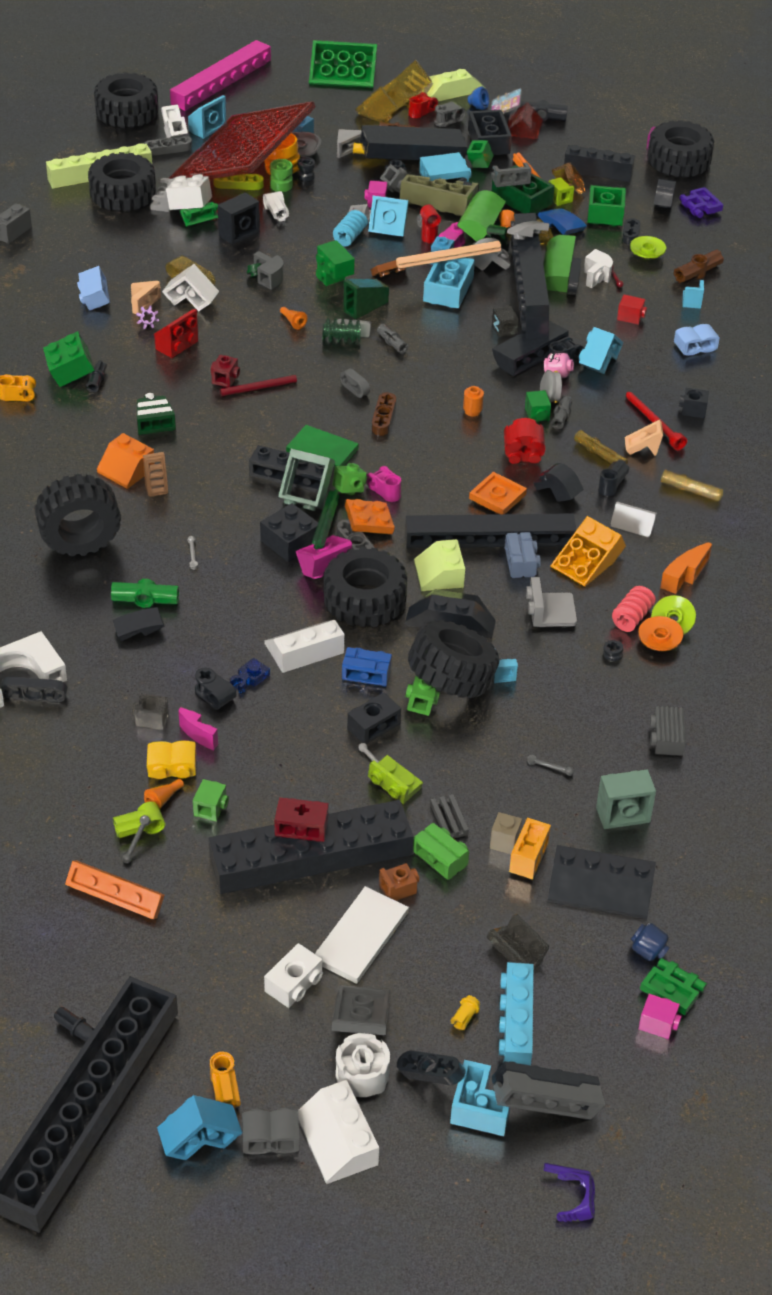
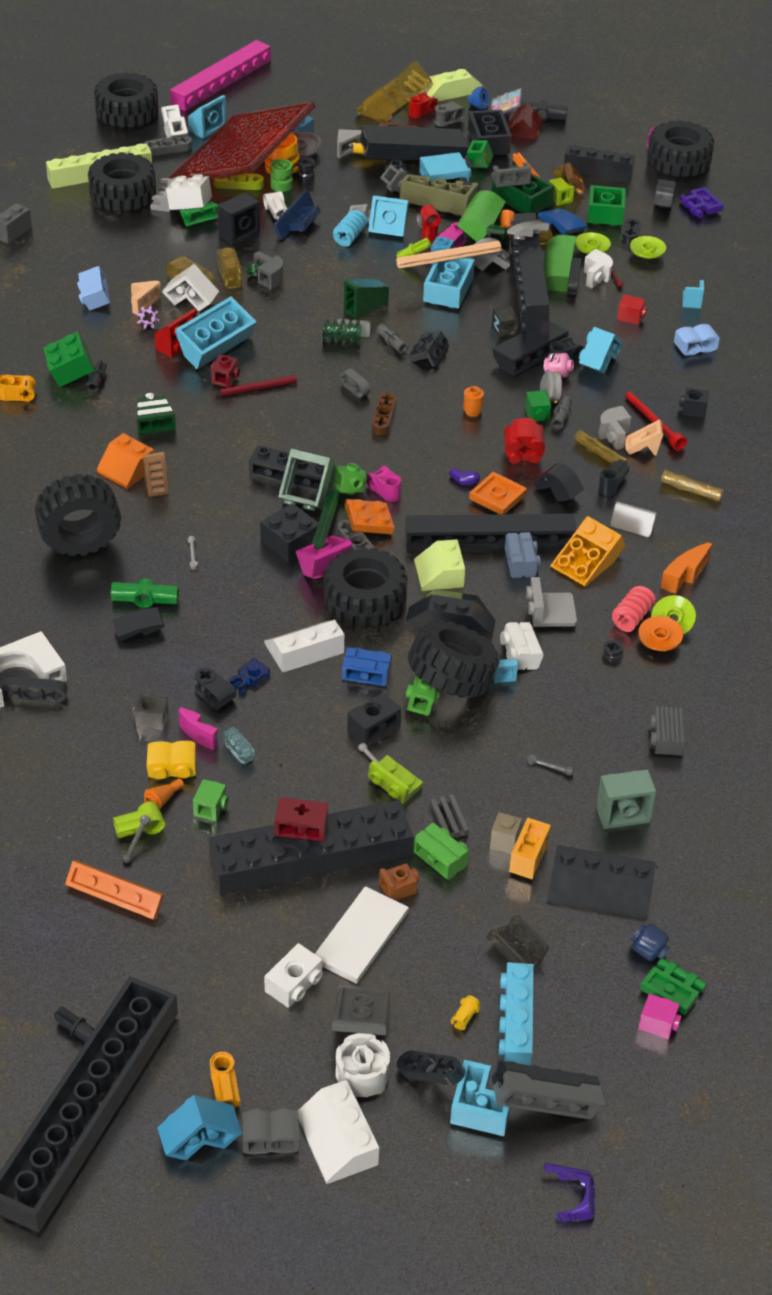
orange cone [280,307,307,330] -> none
green tile [286,425,359,466] -> none
green slope [309,40,377,88] -> none
green brick [316,240,355,286] -> none
dark pink brick [365,181,387,208] -> none
dark orange plate [370,260,406,278] -> none
reddish brown piece [673,249,724,283] -> none
none -> medium azure slope [175,297,257,369]
none -> clear yellow brick [216,247,243,289]
none -> clear light blue beam [221,726,256,765]
none -> dark blue bracket [273,190,321,240]
none -> lime axle [397,238,431,258]
none -> black bracket [408,330,449,367]
none -> dark purple arm [449,467,480,486]
none -> white brick [500,622,544,670]
none -> lime dish [575,232,611,254]
none -> light grey brick [599,406,631,450]

